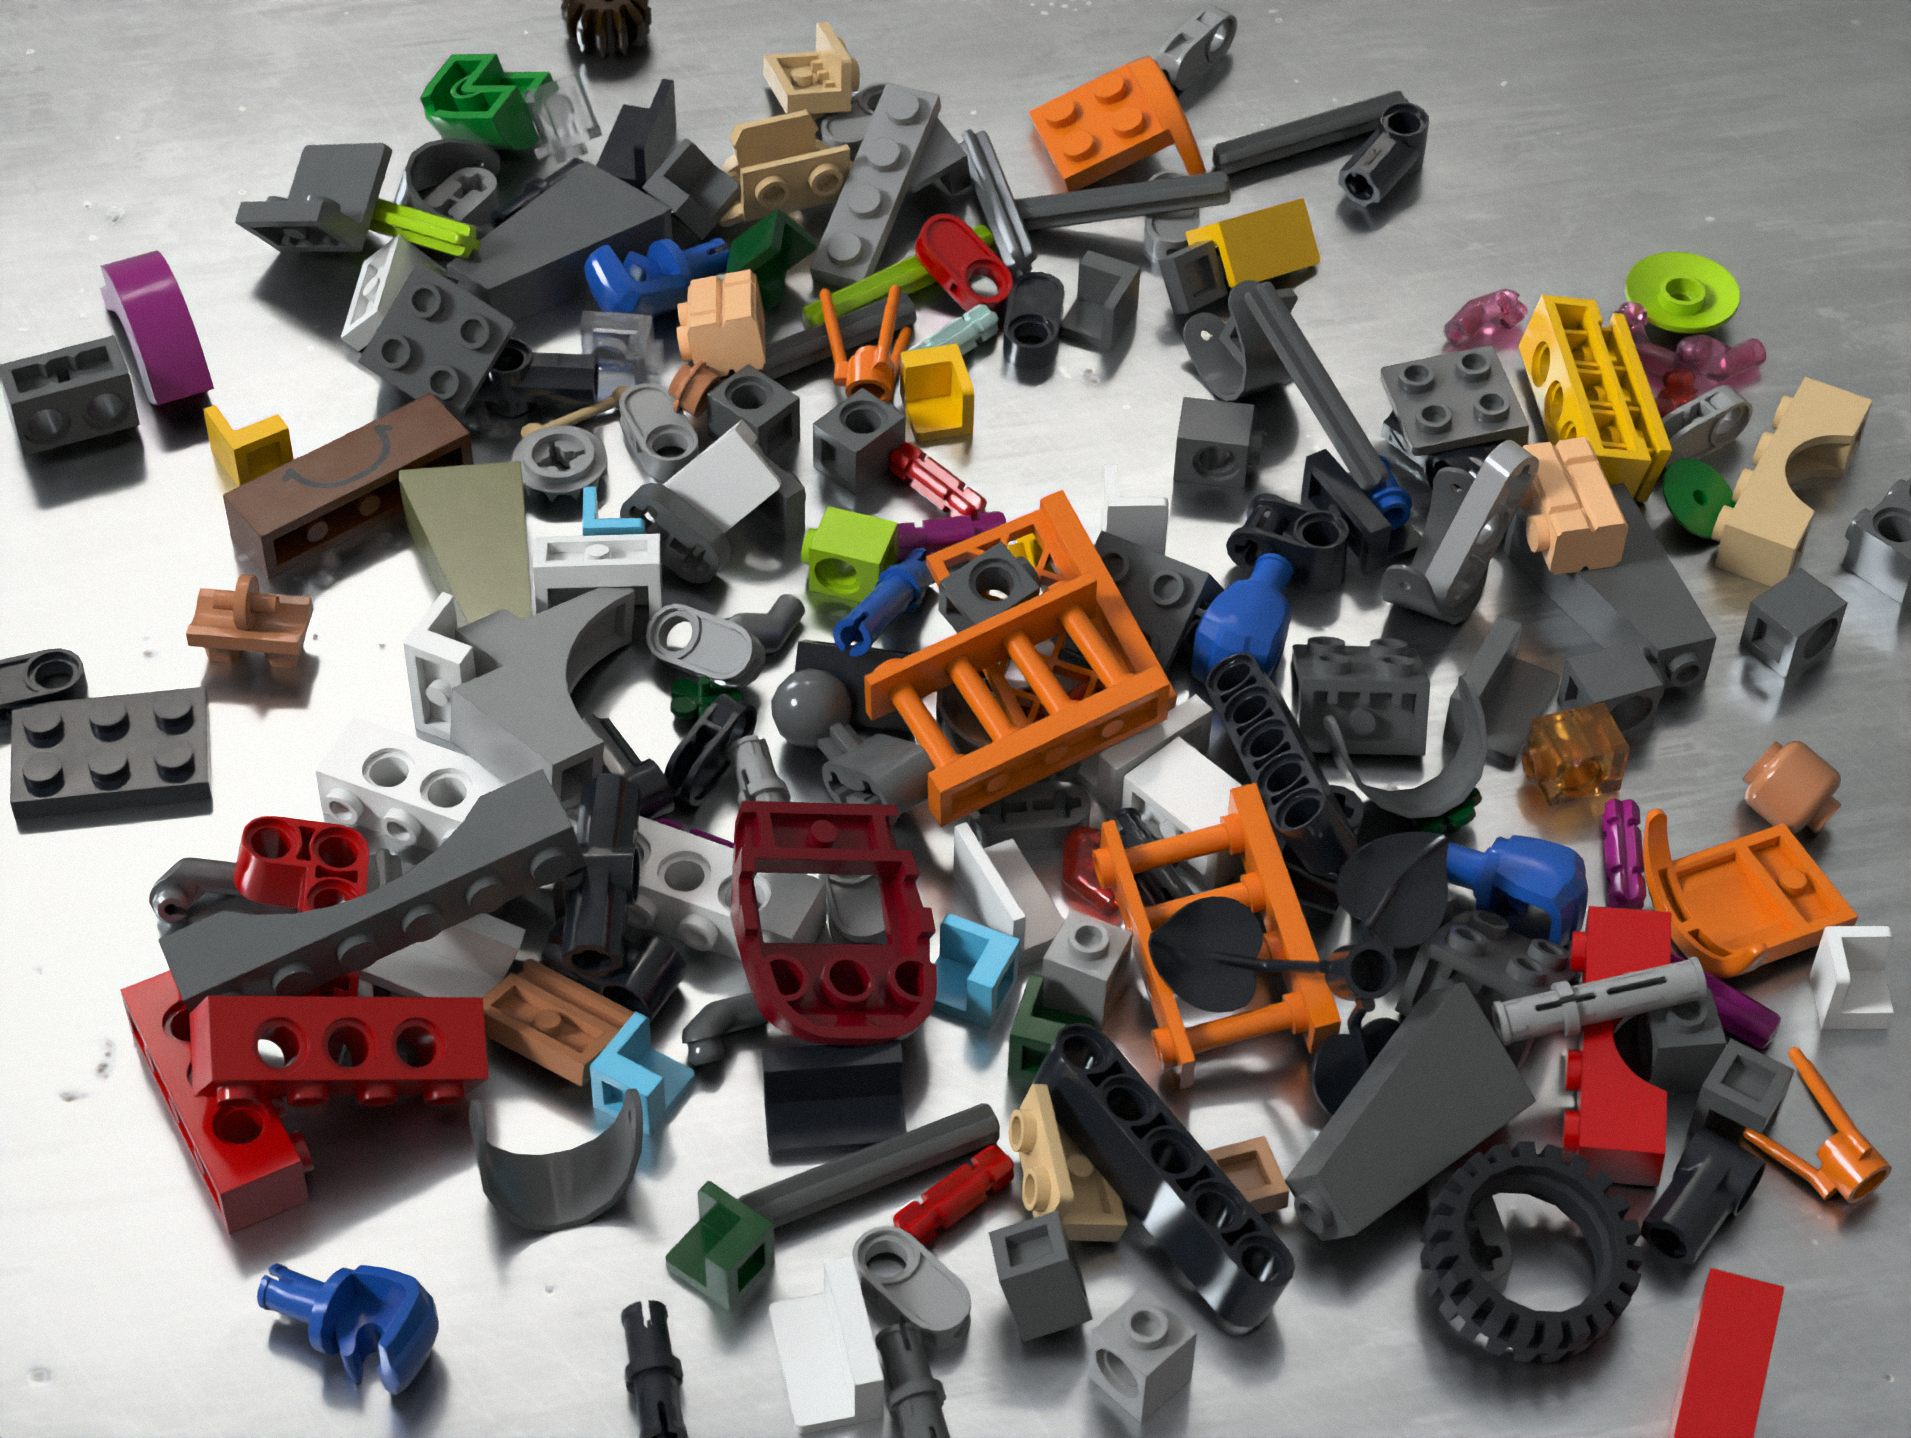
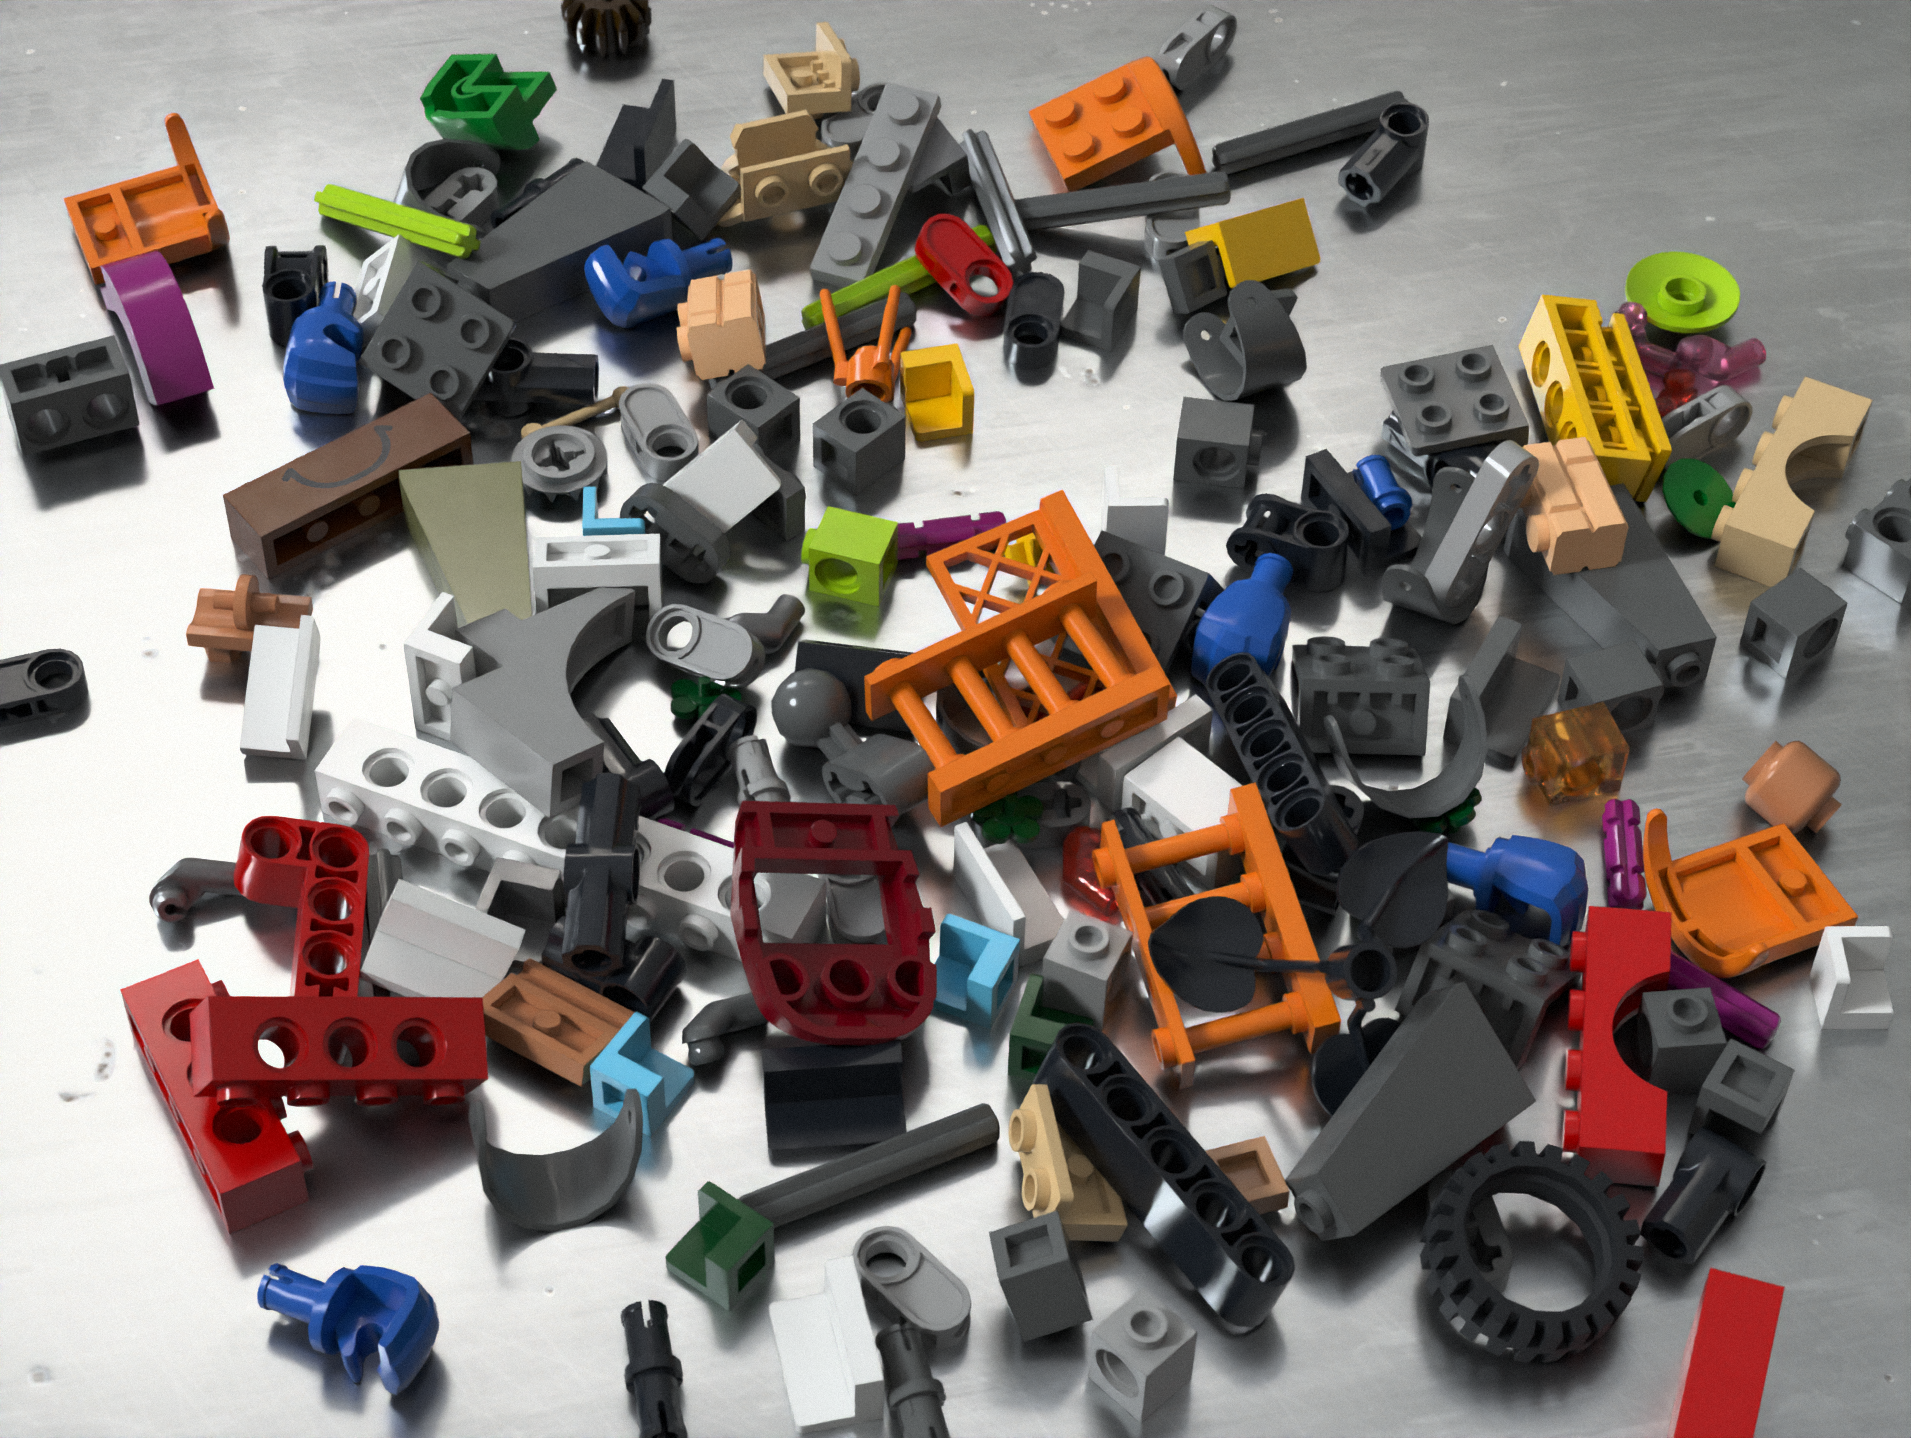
plate [10,686,212,819] -> none
dark grey arch [157,769,586,1013] -> none
yellow panel [203,405,294,487] -> none
dark grey bracket [235,143,392,252] -> none
clear bracket [523,72,603,164] -> none
clear bracket [580,311,664,385] -> none
nougat plate [668,361,721,418] -> none
dark green panel [726,208,817,312] -> none
blue pin [833,548,935,657] -> none
axle [889,442,987,520] -> none
red axle [893,1145,1015,1246] -> none
light aqua axle [907,305,999,356] -> none
dark grey brick [938,541,1041,633] -> none
dark grey axle [1244,282,1390,493] -> none
clear pink arm [1443,288,1528,346] -> none
light grey pin [1492,956,1708,1046] -> none
orange plant [1743,1047,1892,1203] -> none
none -> orange piece [63,113,230,285]
none -> white panel [239,615,321,760]
none -> black piece [262,245,329,346]
none -> blue piece [283,281,364,414]
none -> dark green plant [969,791,1044,844]

